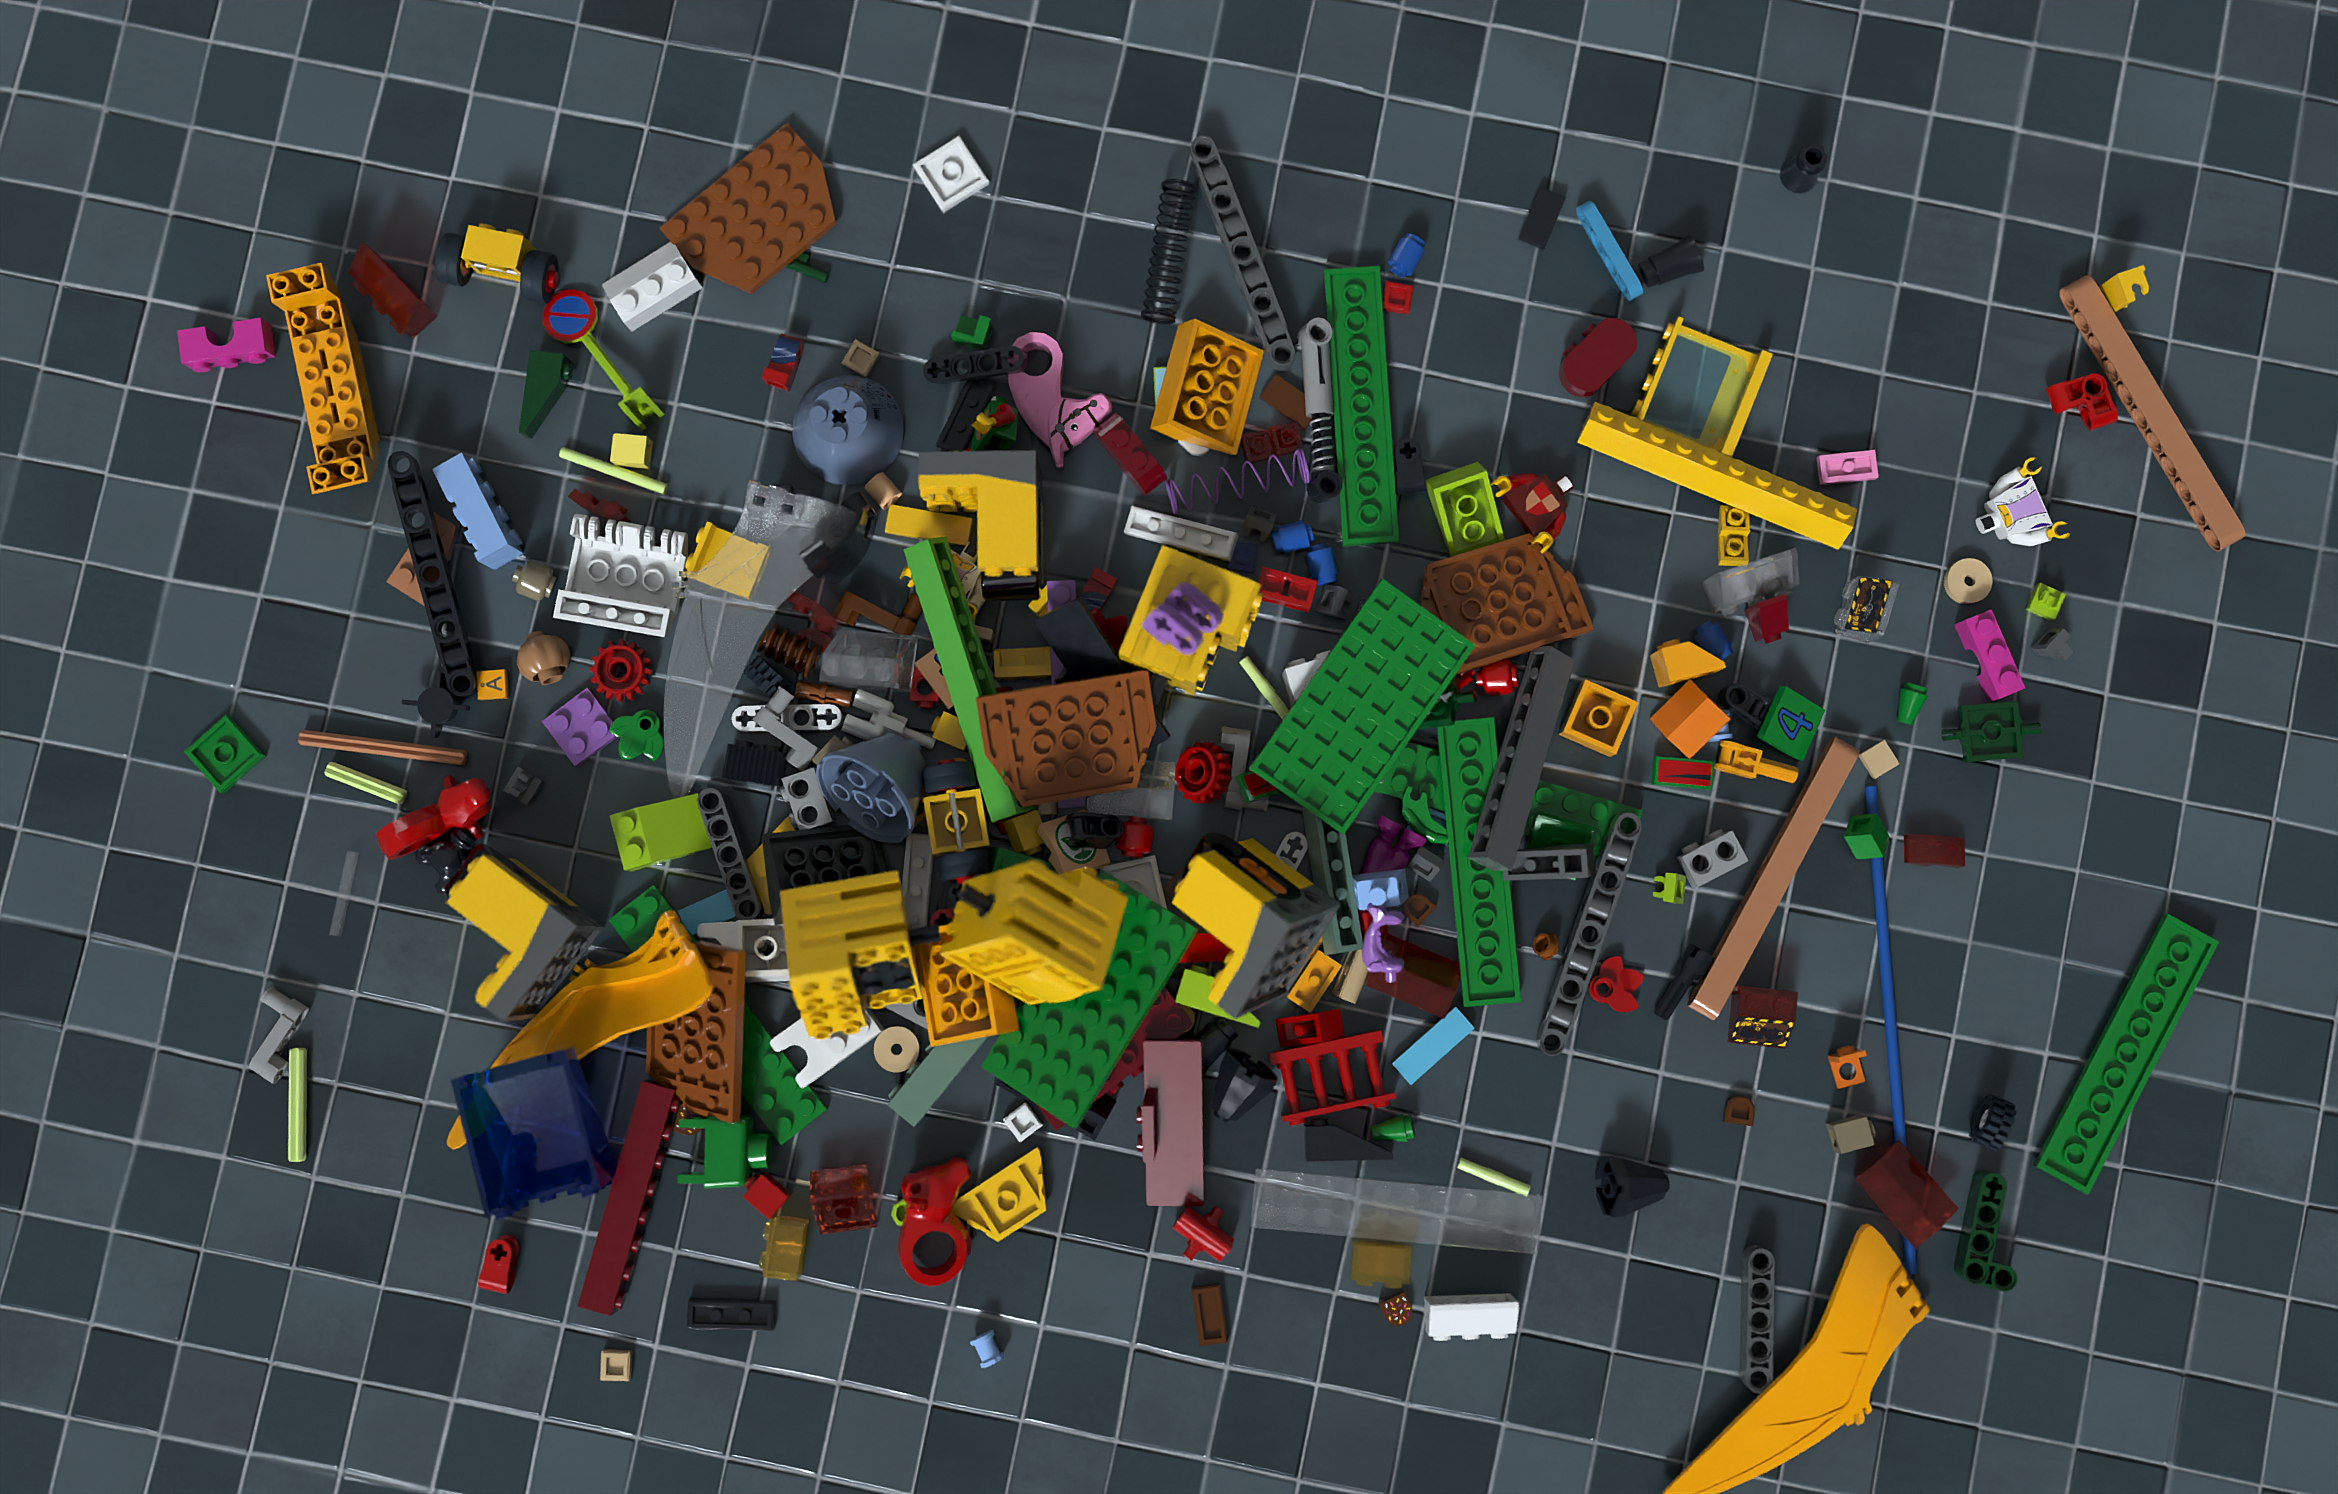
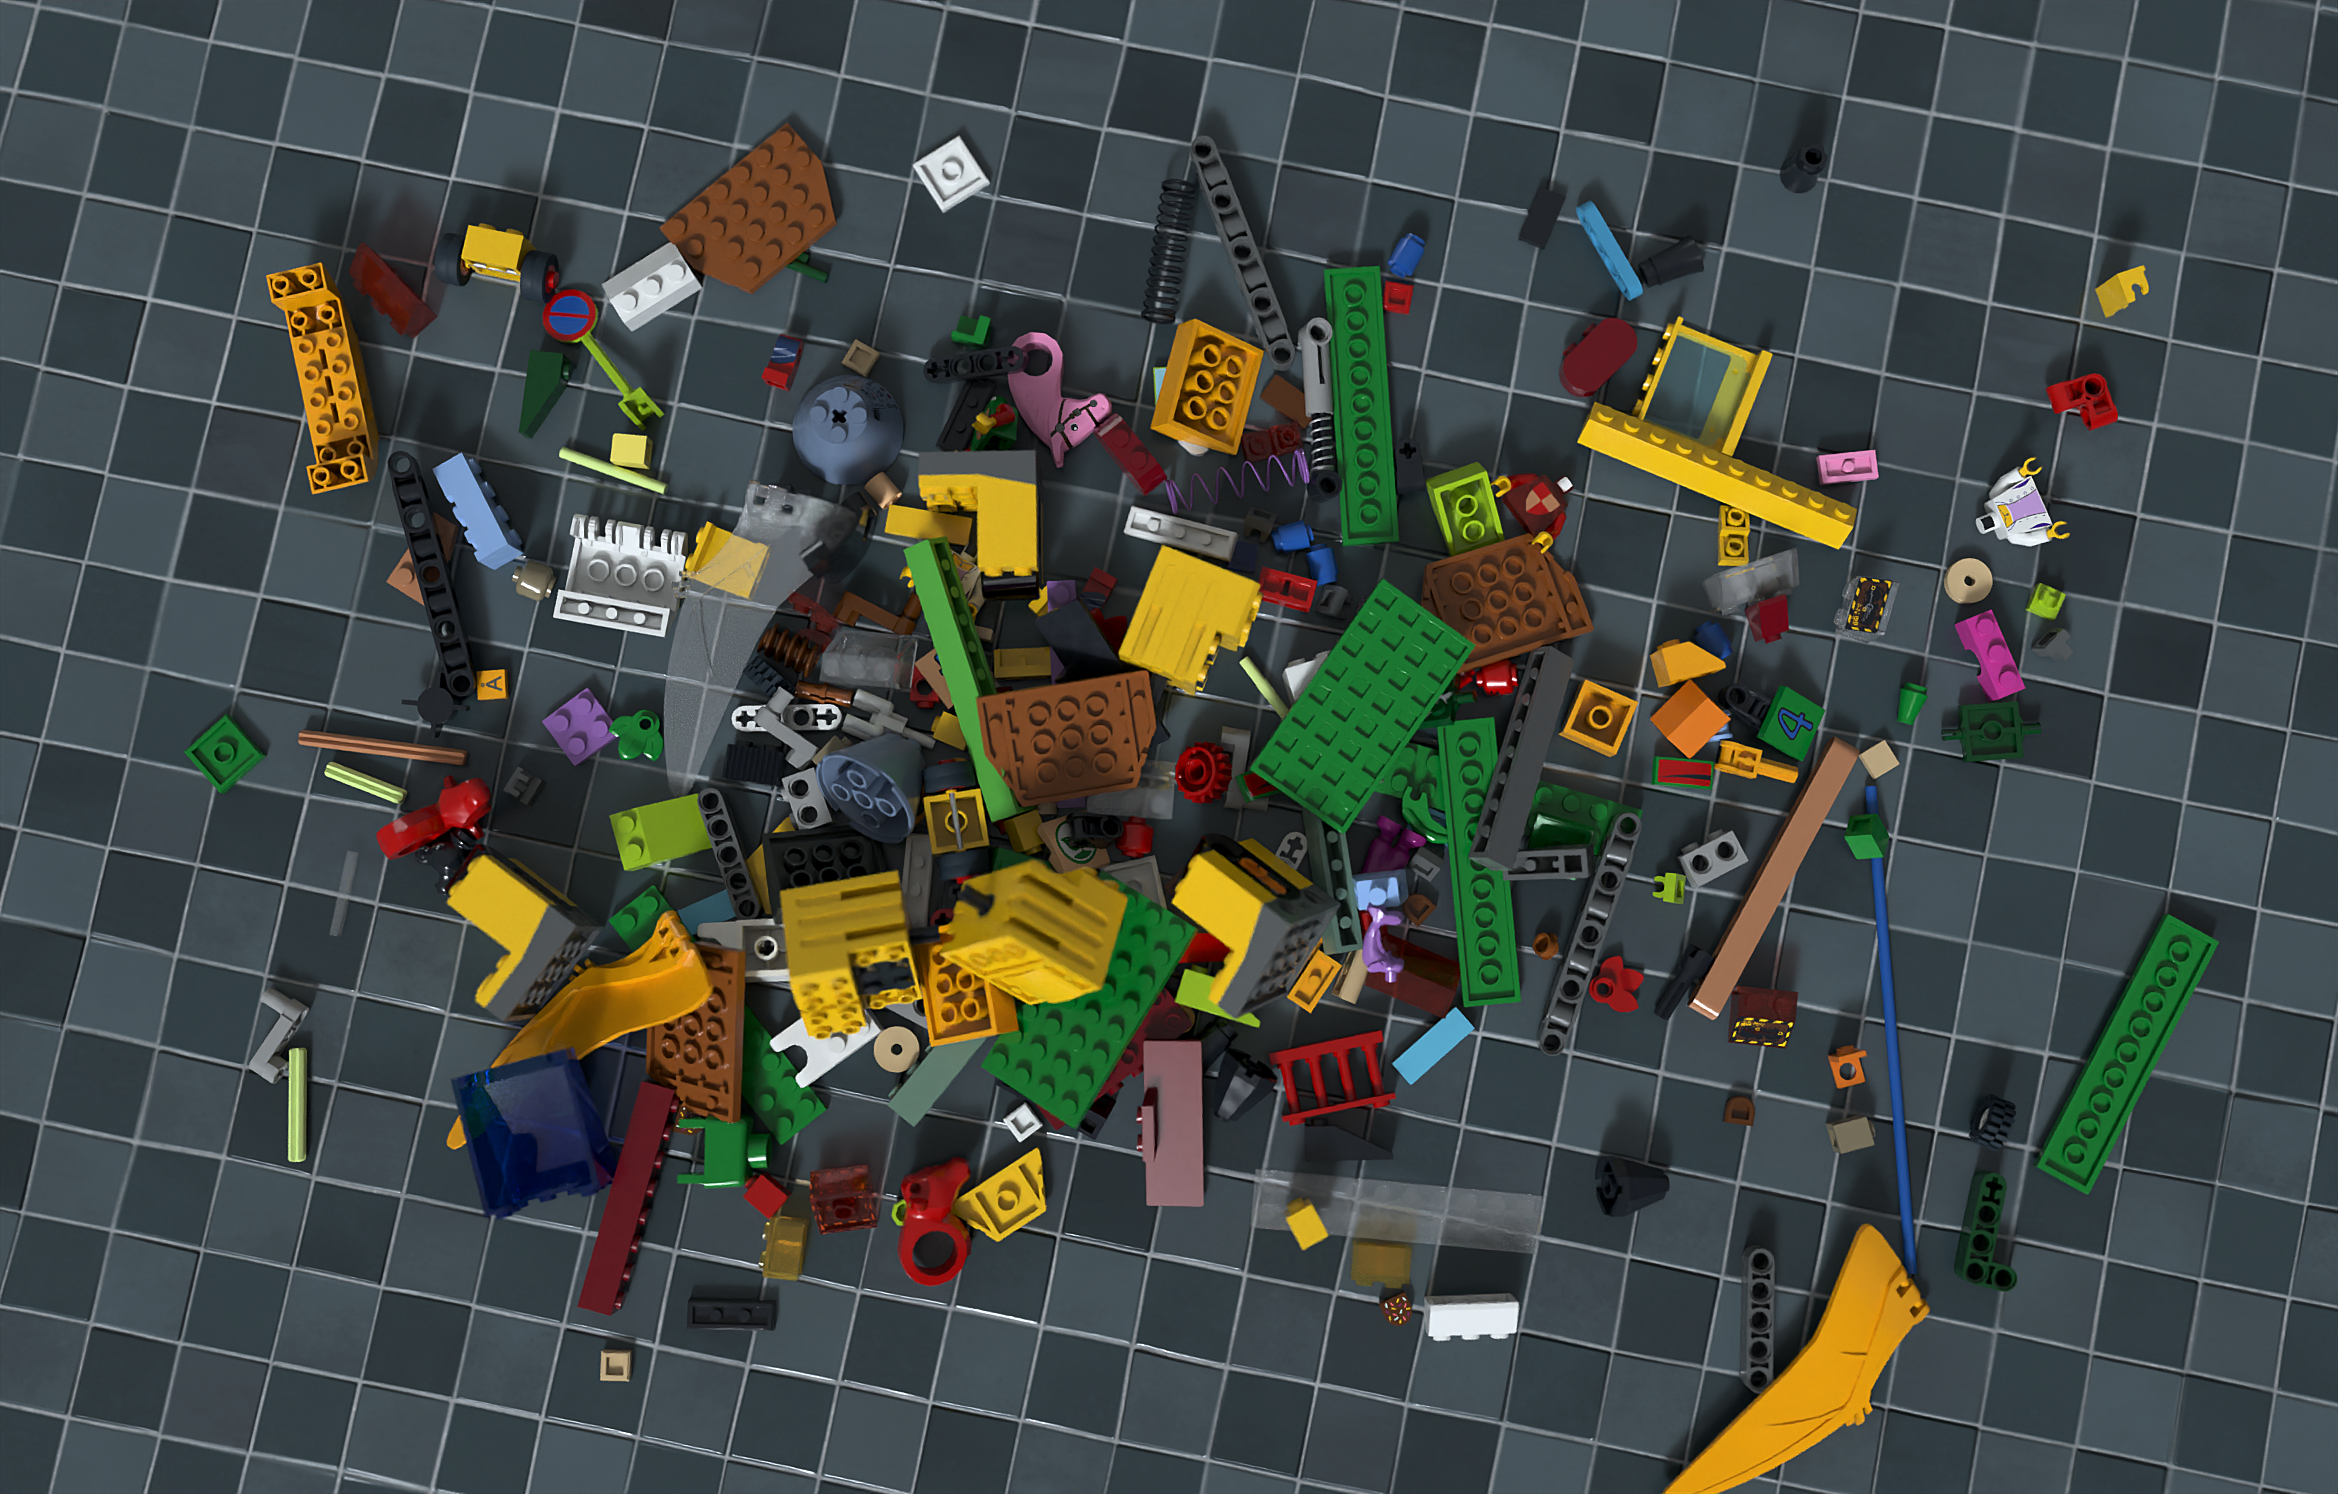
dark pink arch [177,318,275,372] -> none
red piece [478,1235,520,1294] -> none
medium nougat plant [517,631,570,685] -> none
clear red slope [568,488,631,523] -> none
red gear [589,639,654,702] -> none
light blue bush [970,1330,1005,1368] -> none
medium lavender piece [1141,582,1223,654] -> none
red pin [1172,1206,1235,1262] -> none
reddish brown tile [1191,1283,1228,1347] -> none
red slope [1275,1008,1345,1047] -> none
green cone [1372,1114,1415,1142] -> none
yellowish green piece [1457,1157,1531,1196] -> none
clear red slope [1854,1140,1959,1249] -> none
clear red slope [1904,834,1965,868] -> none
nougat beam [2059,275,2245,551] -> none
none -> yellow brick [1283,1197,1329,1250]

